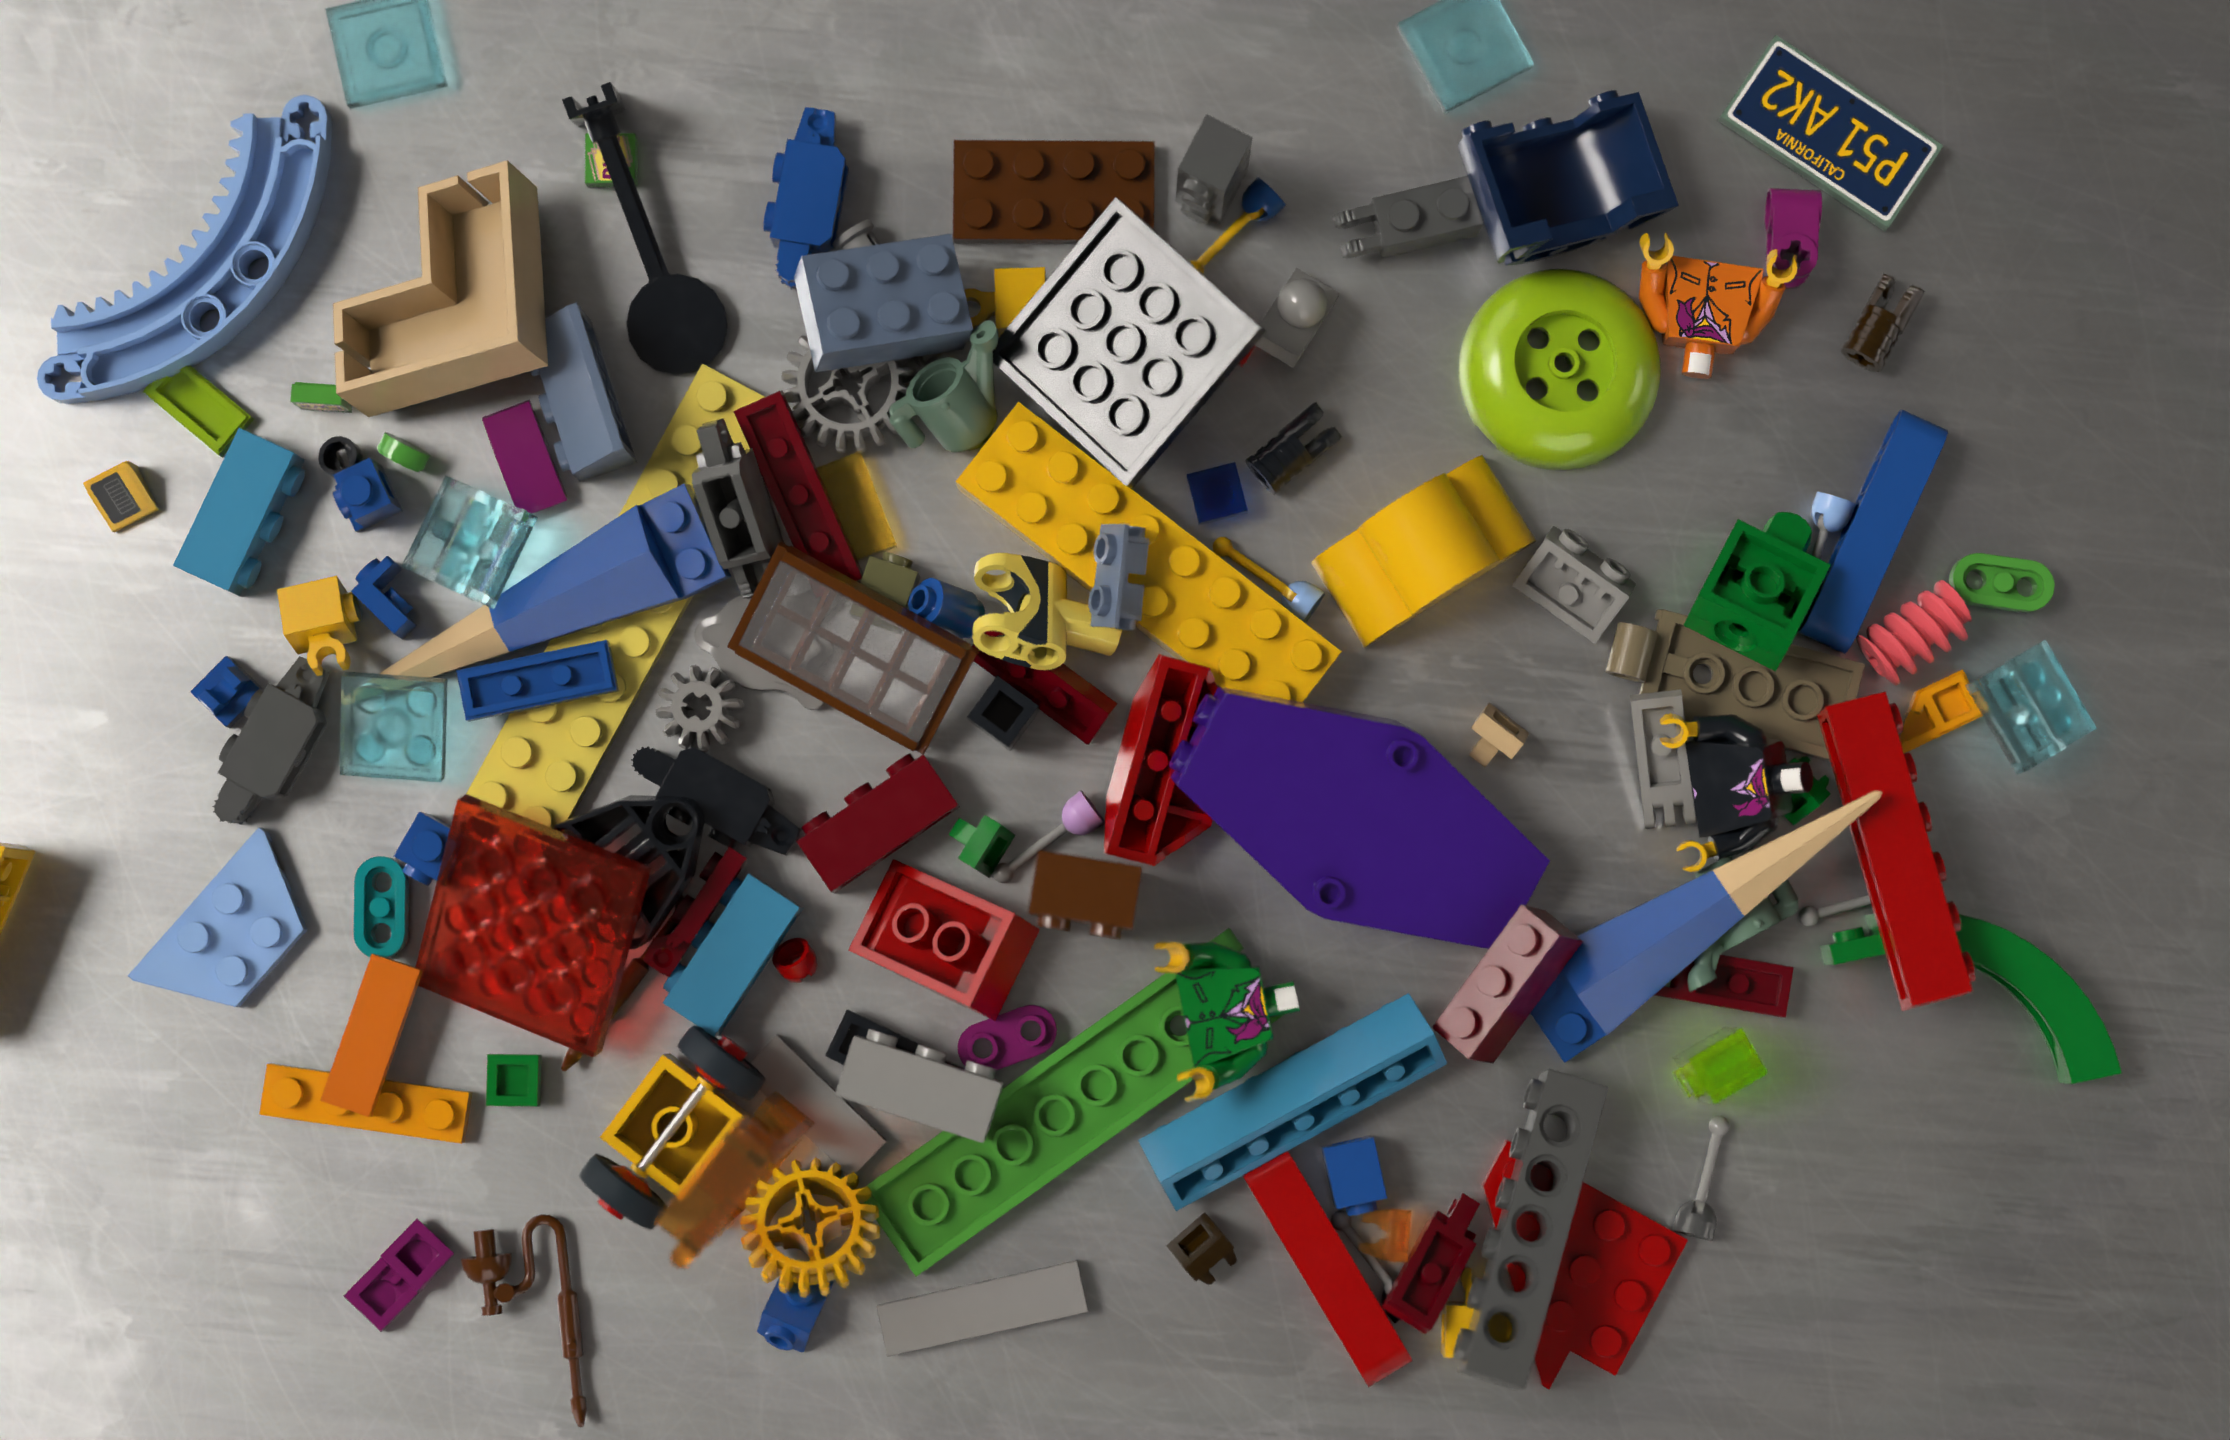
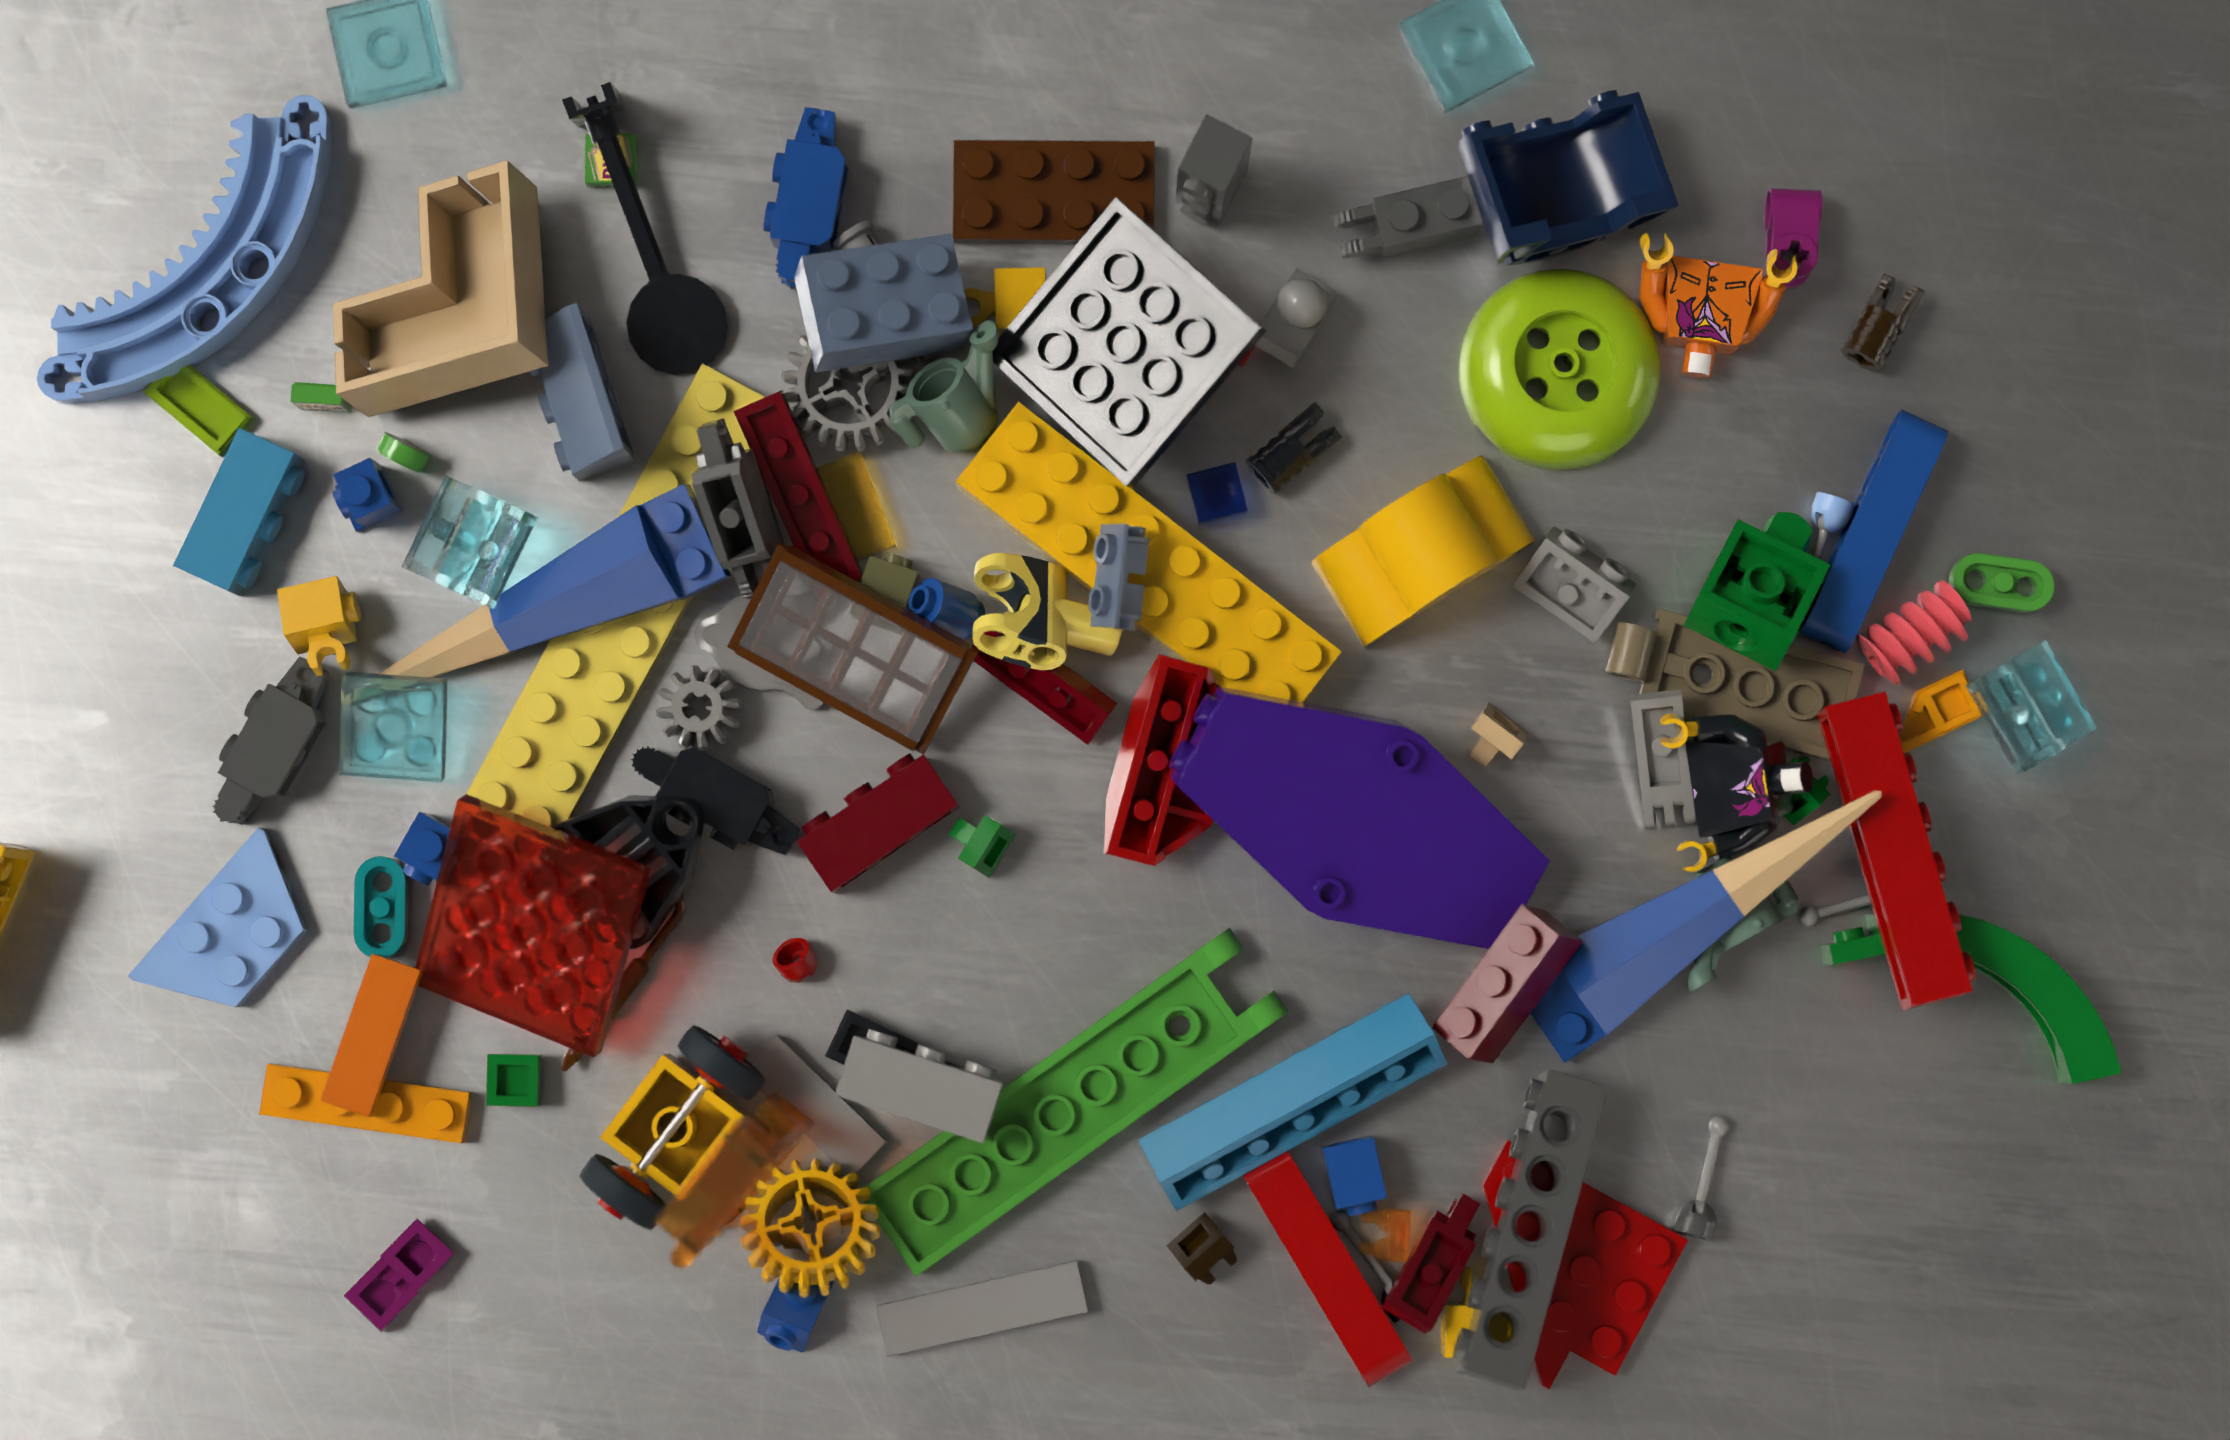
slope [83,461,159,533] -> none
blue tile [190,656,264,728] -> none
black hinge [318,436,363,478] -> none
blue bracket [351,556,417,639] -> none
blue tile [456,640,619,722] -> none
reddish brown piece [460,1214,587,1427] -> none
magenta slope [482,400,567,518] -> none
dark red hinge [643,847,747,977] -> none
dark azure brick [663,874,804,1037] -> none
red slope [848,859,1040,1021] -> none
magenta plate [957,1005,1057,1071] -> none
black brick [967,676,1040,751] -> none
hinge [993,791,1105,883] -> none
reddish brown brick [1028,850,1142,940] -> none
green torso [1154,942,1300,1102] -> none
hinge [1190,177,1286,273] -> none
hinge [1213,537,1325,623] -> none
dark red hinge [1653,955,1794,1018] -> none
clear neon green brick [1672,1027,1768,1105] -> none
tile [1718,35,1943,231] -> none

